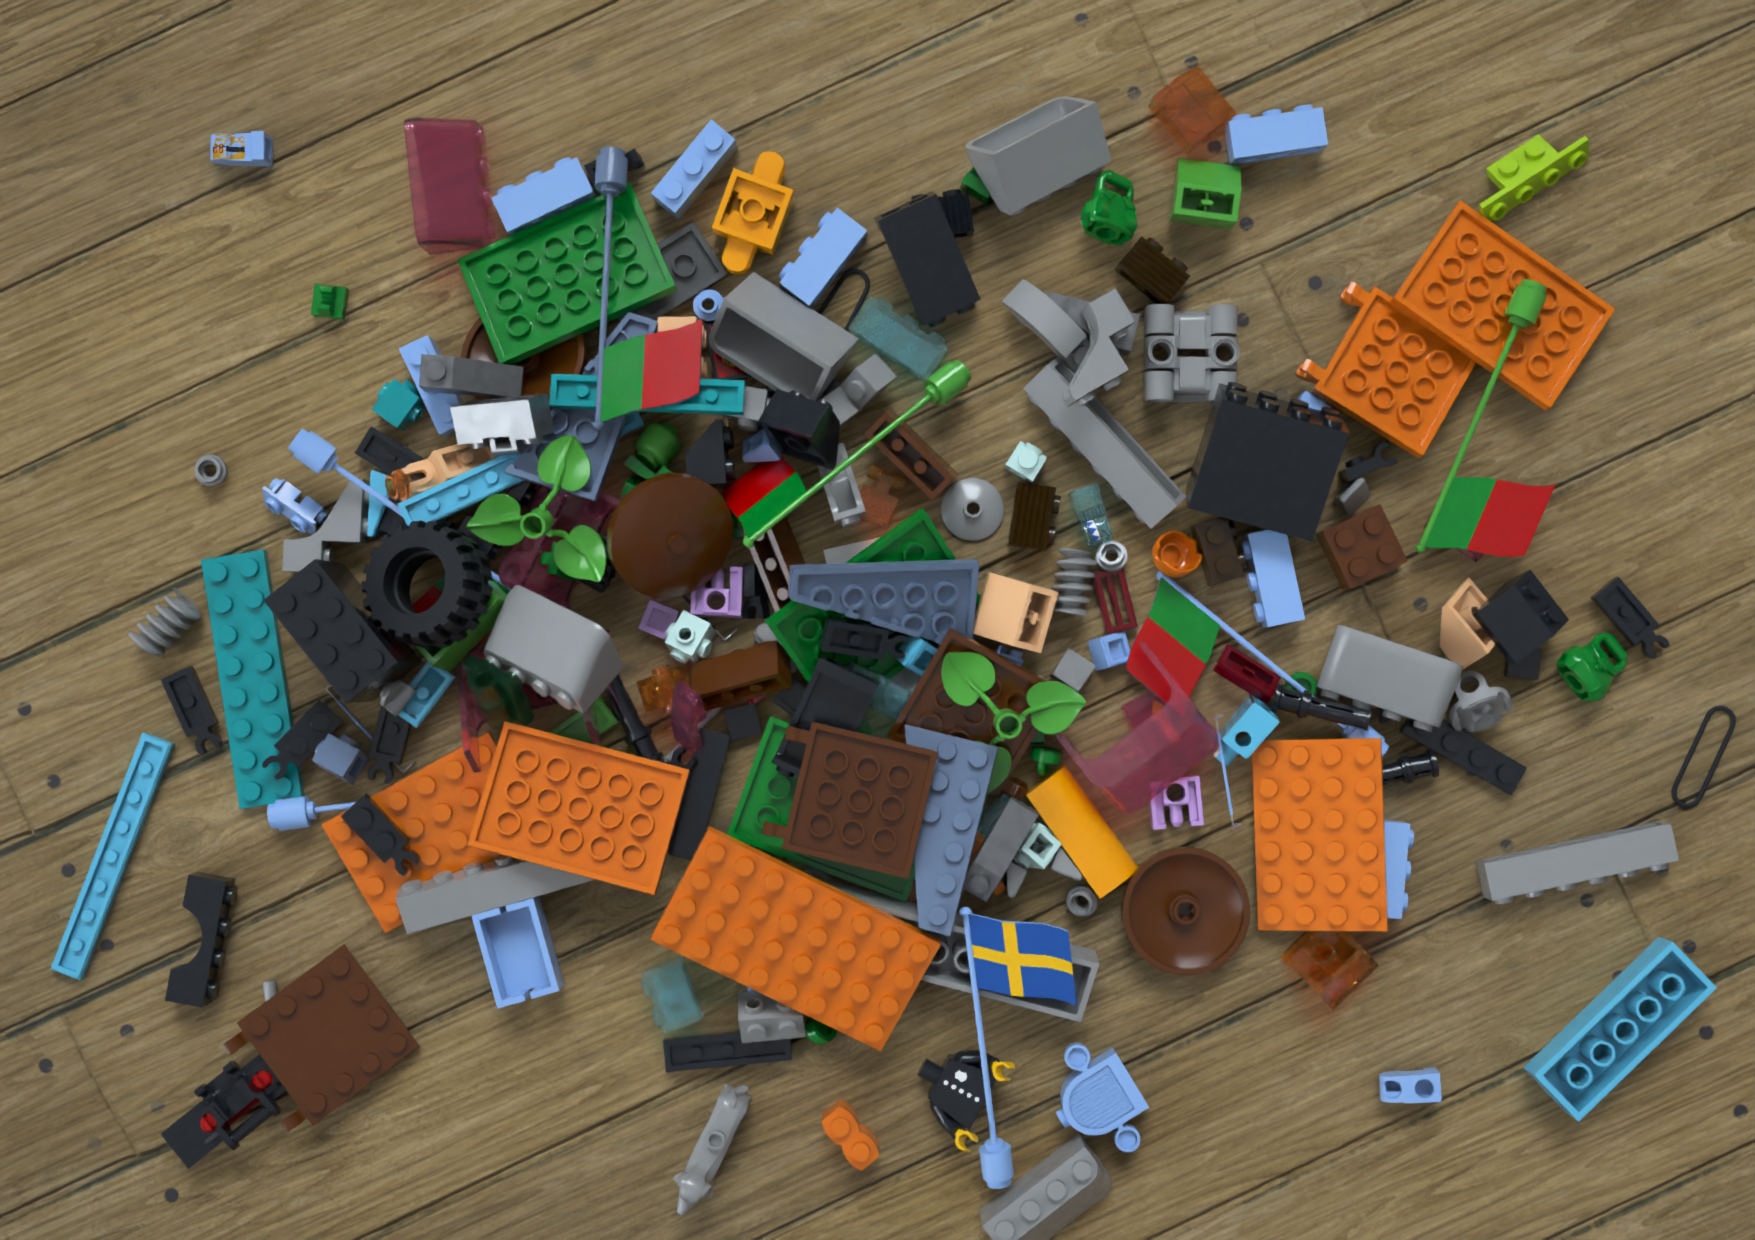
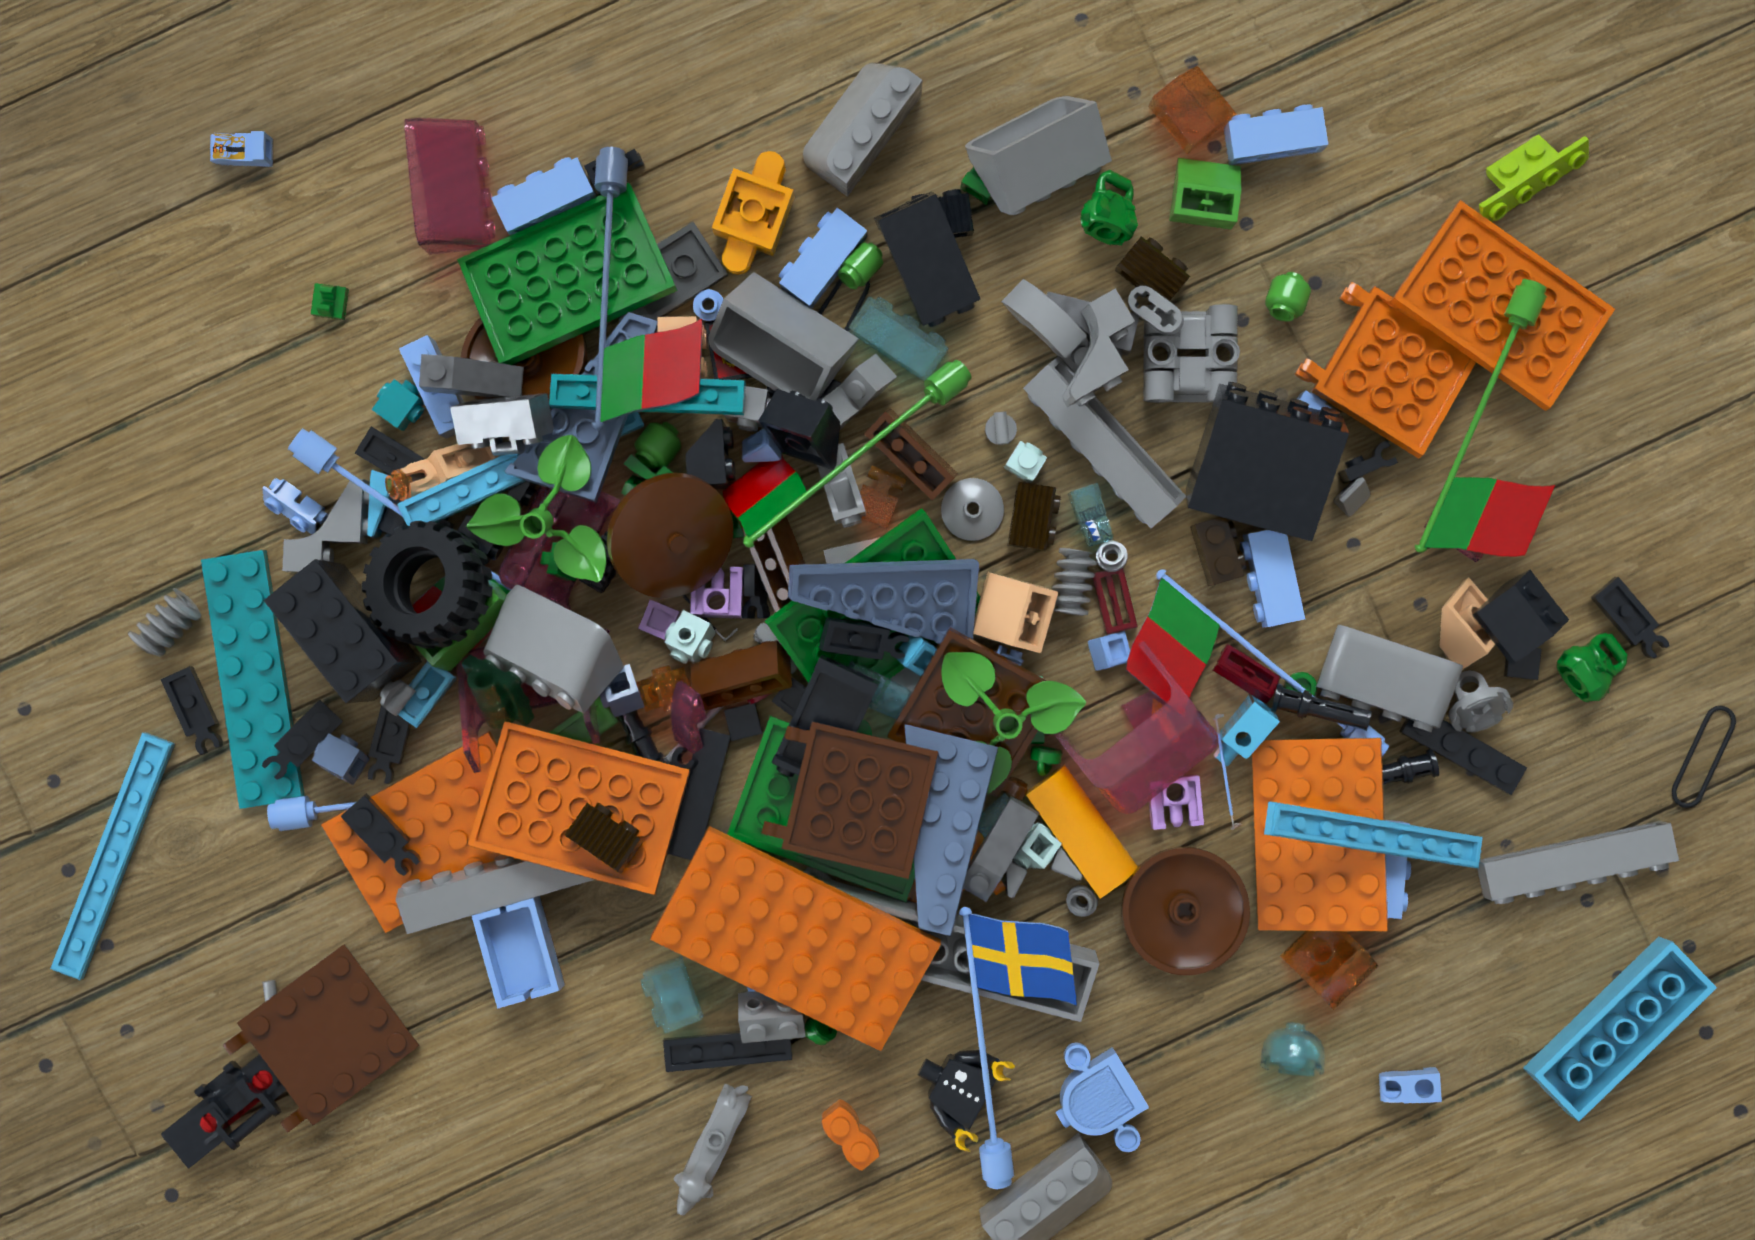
black arch [165,872,237,1007] -> none
light grey plate [194,455,227,486] -> none
light blue piece [326,685,415,773] -> none
light blue brick [651,120,738,220] -> none
light grey slope [1051,648,1096,692] -> none
orange hair [1152,530,1203,578] -> none
reddish brown brick [1315,504,1408,590] -> none
none -> dark brown brick [565,802,643,874]
none -> sand blue brick [600,664,645,717]
none -> light grey windscreen [803,63,923,197]
none -> bright green brick [838,242,884,290]
none -> light grey plate [985,412,1017,445]
none -> light grey beam [1128,286,1184,335]
none -> clear light blue cylinder [1260,1022,1325,1076]
none -> medium azure tile [1264,802,1482,869]
none -> bright green head [1265,272,1311,322]

